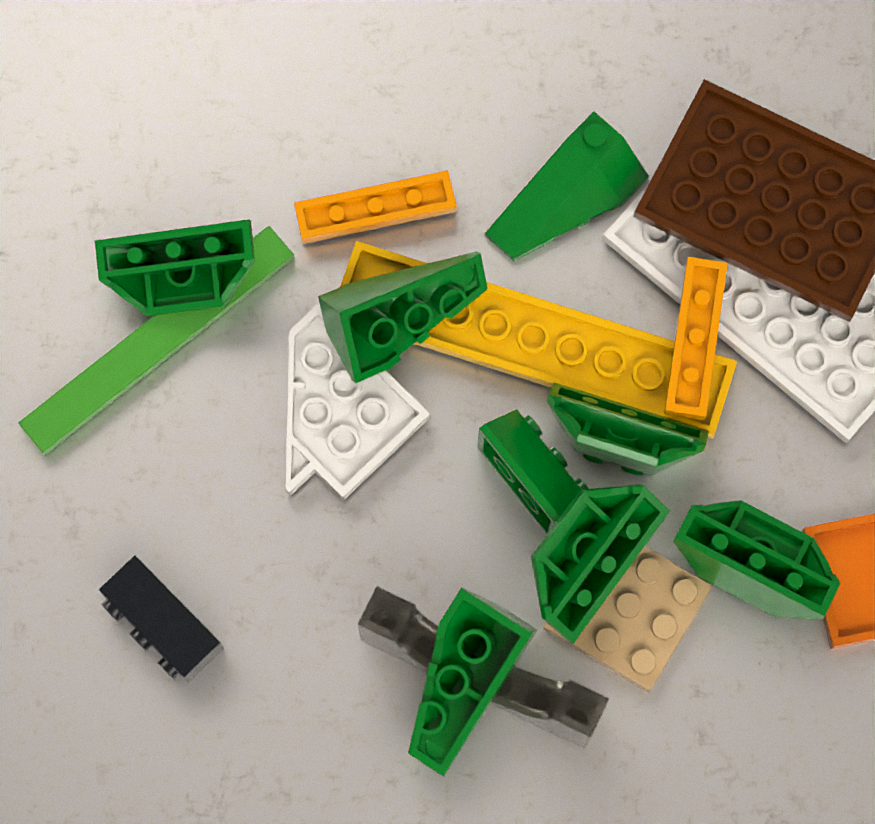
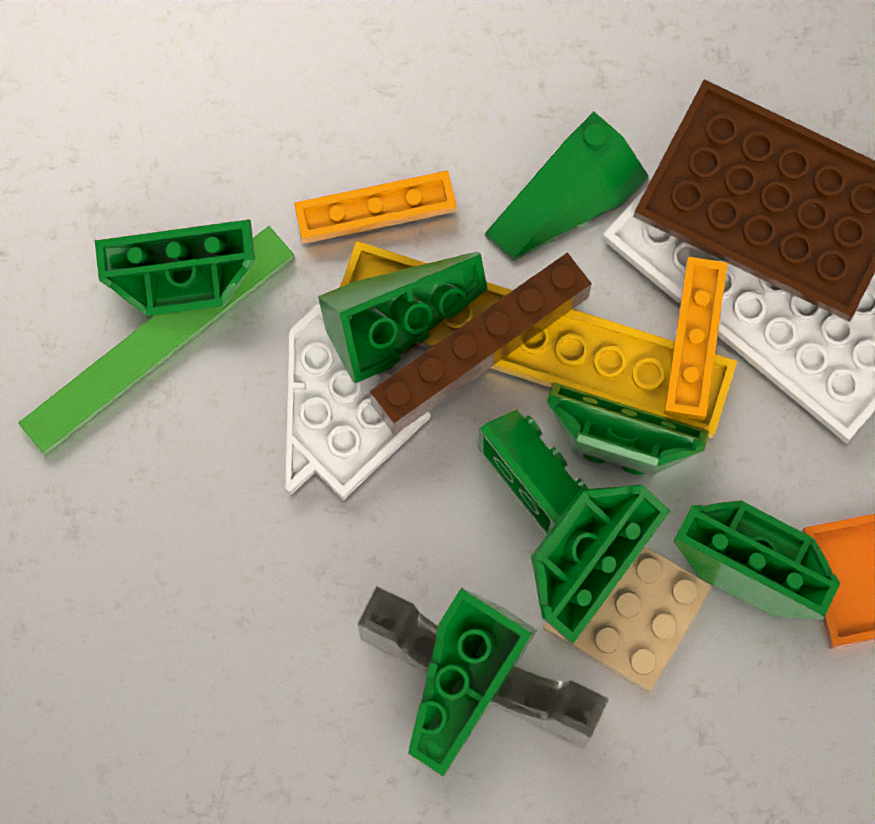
black brick [98,555,224,683] -> none
none -> reddish brown brick [370,252,592,435]

